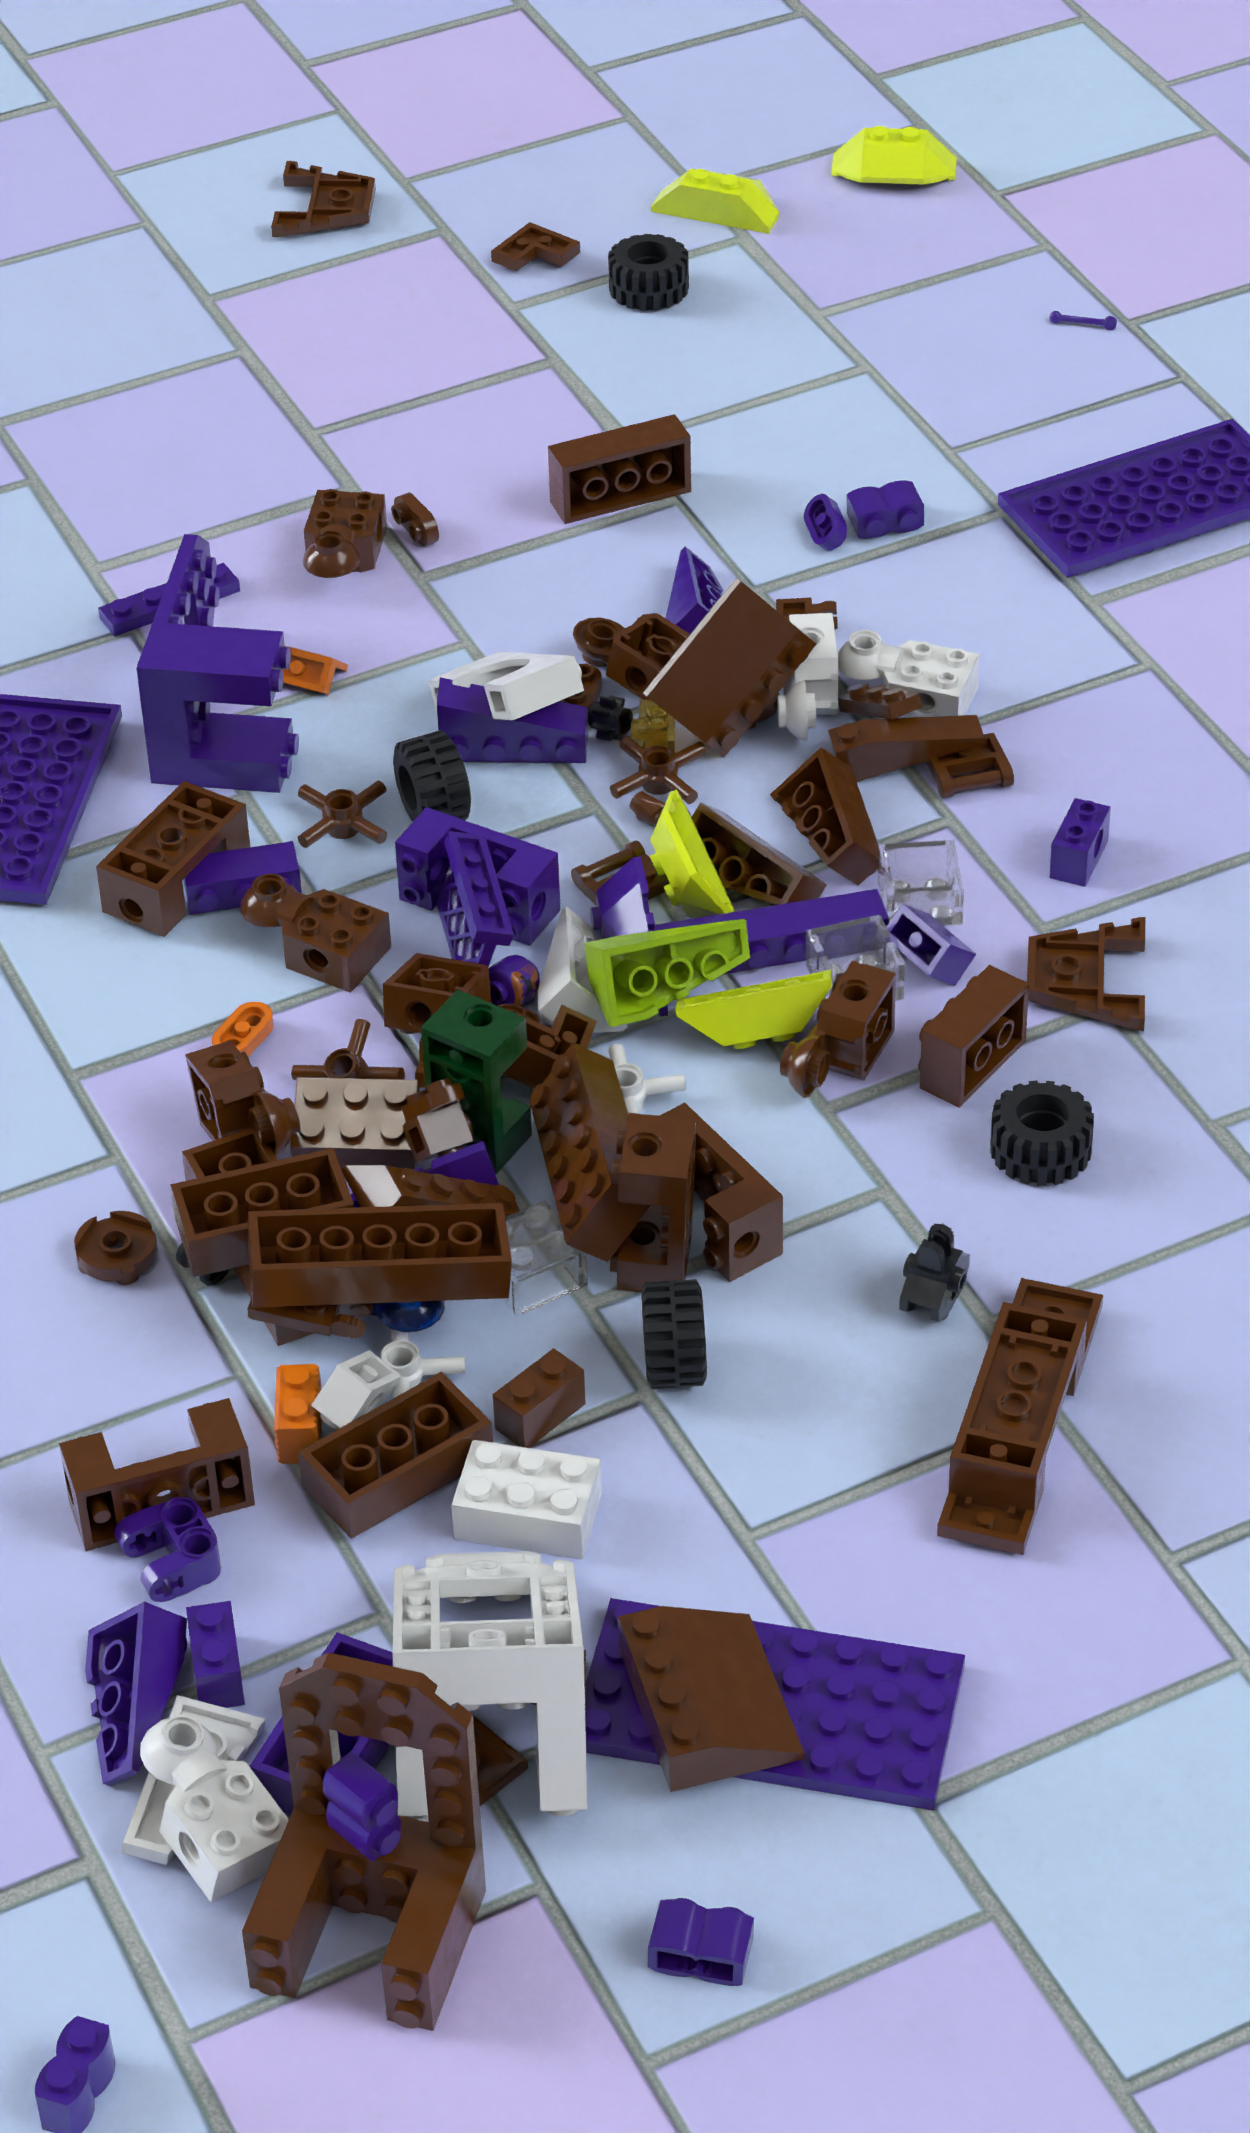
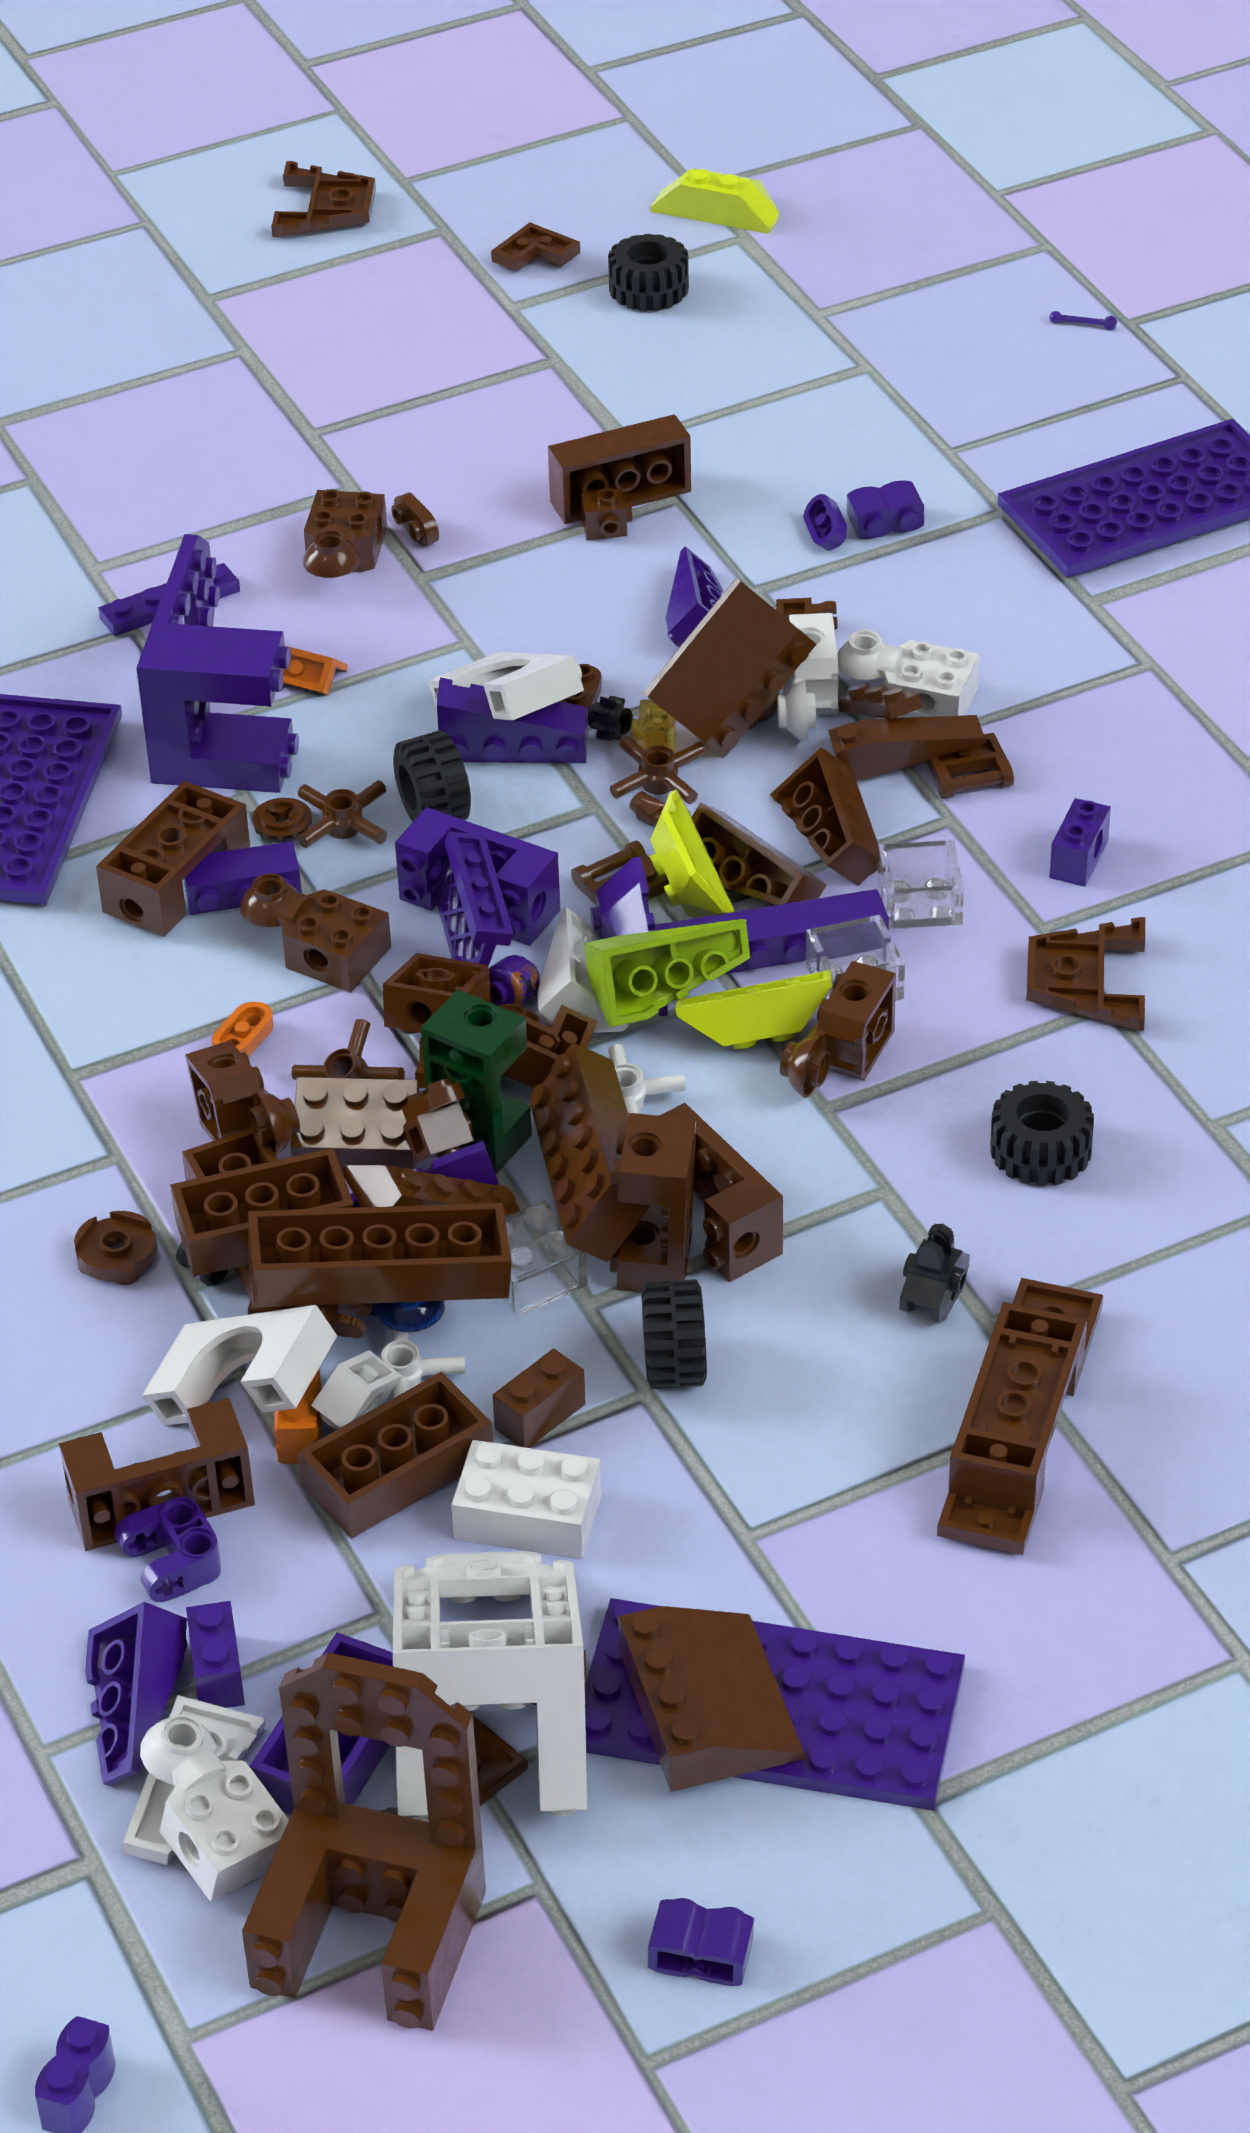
dark purple brick [323,1751,401,1862] -> none
reddish brown brick [573,613,690,711] -> none
neon yellow wedge [831,126,957,185] -> none
dark purple brick [881,903,977,986] -> none
reddish brown brick [918,965,1029,1108] -> none
none -> white arch [142,1305,337,1426]
none -> reddish brown gear [252,797,312,843]
none -> reddish brown brick [581,488,633,541]

